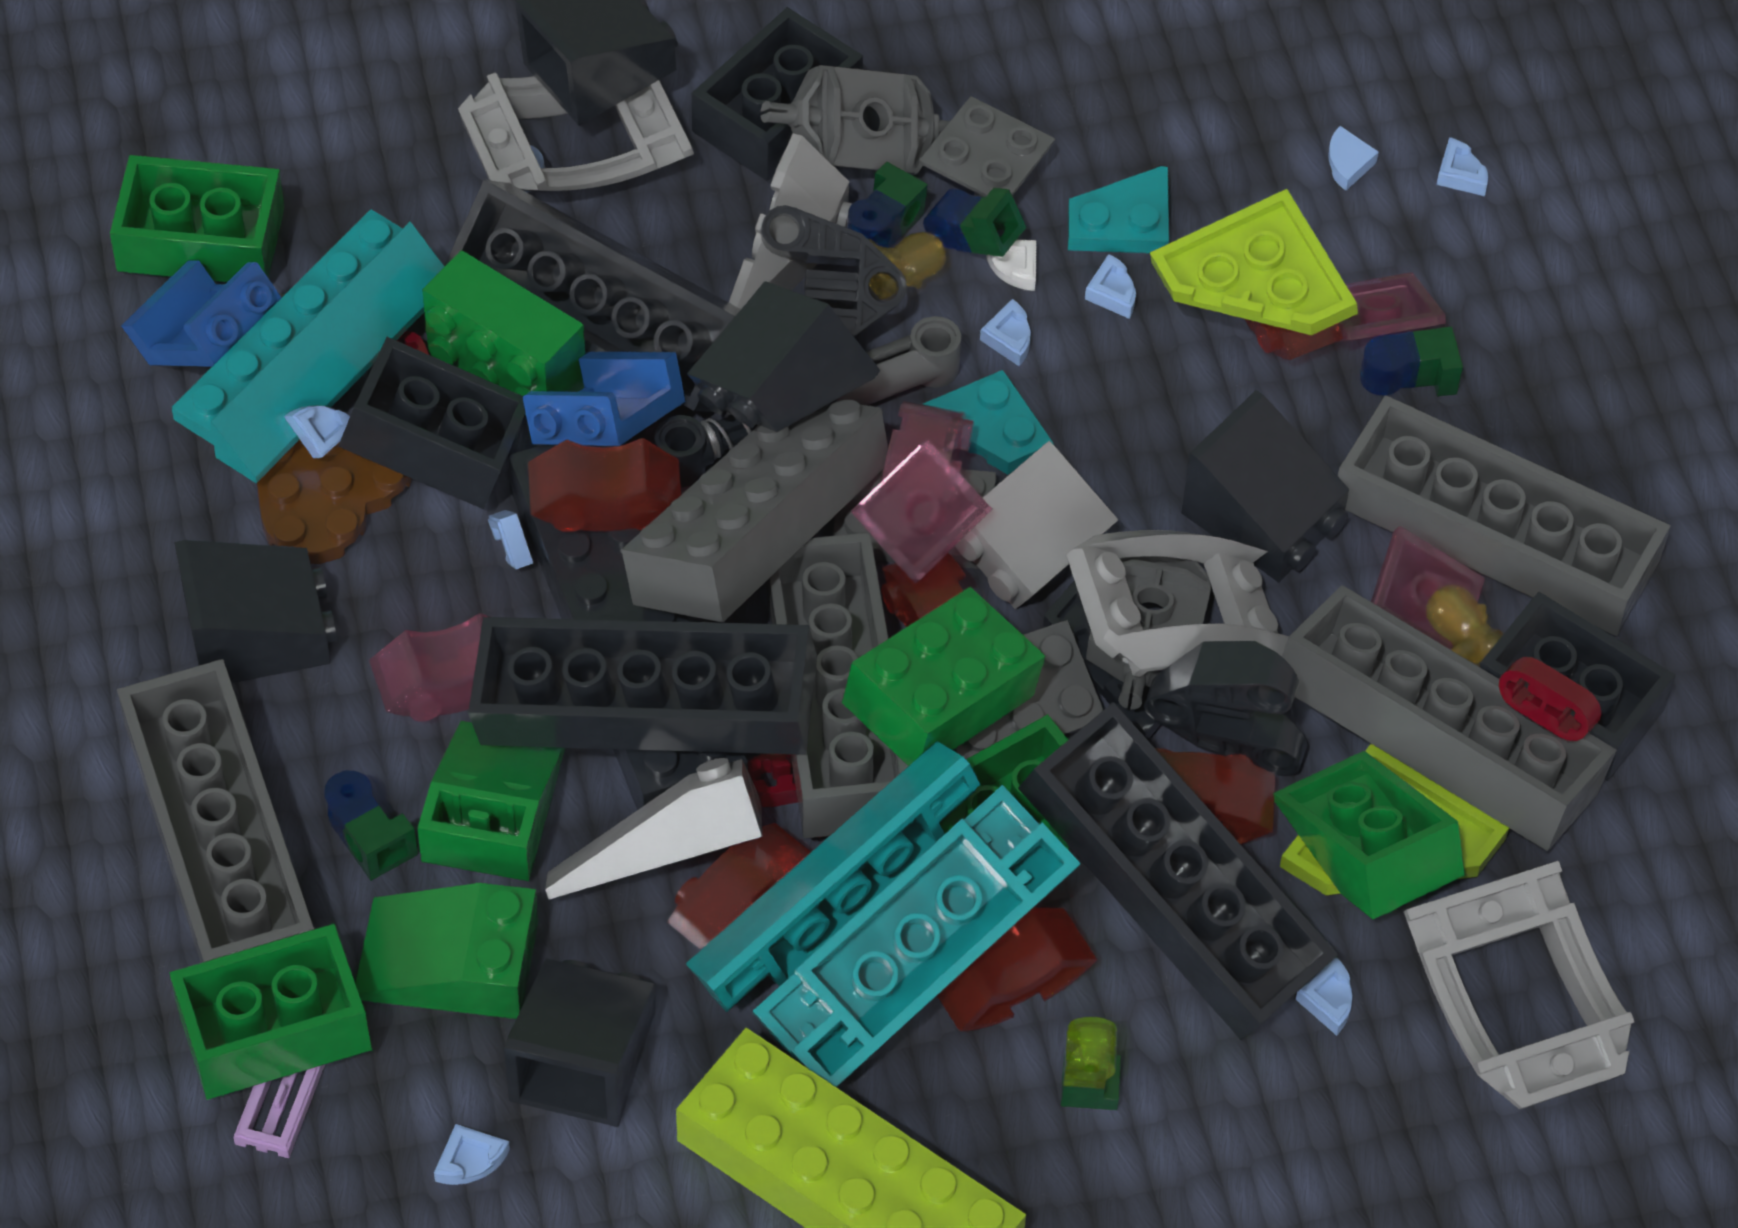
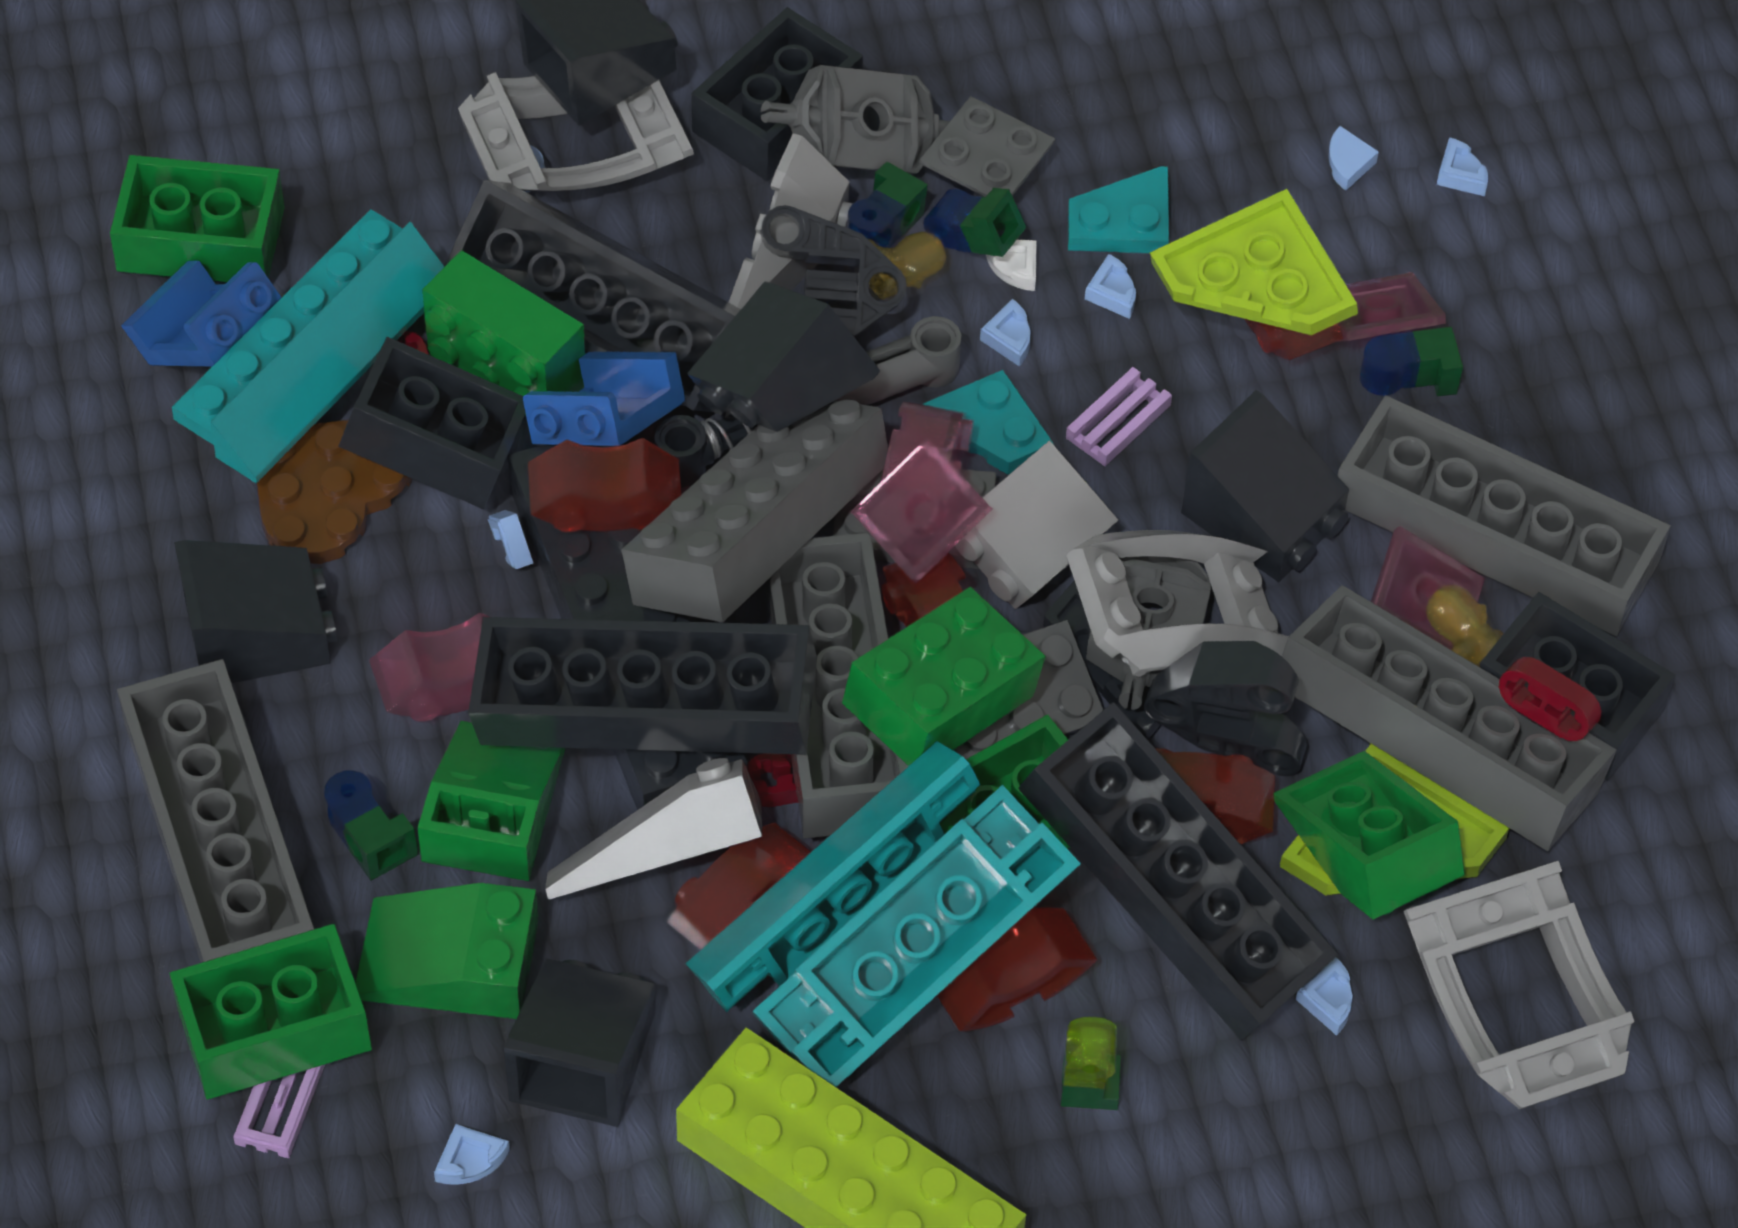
light blue tile [284,405,350,458] -> none
none -> lavender tile [1066,367,1172,466]

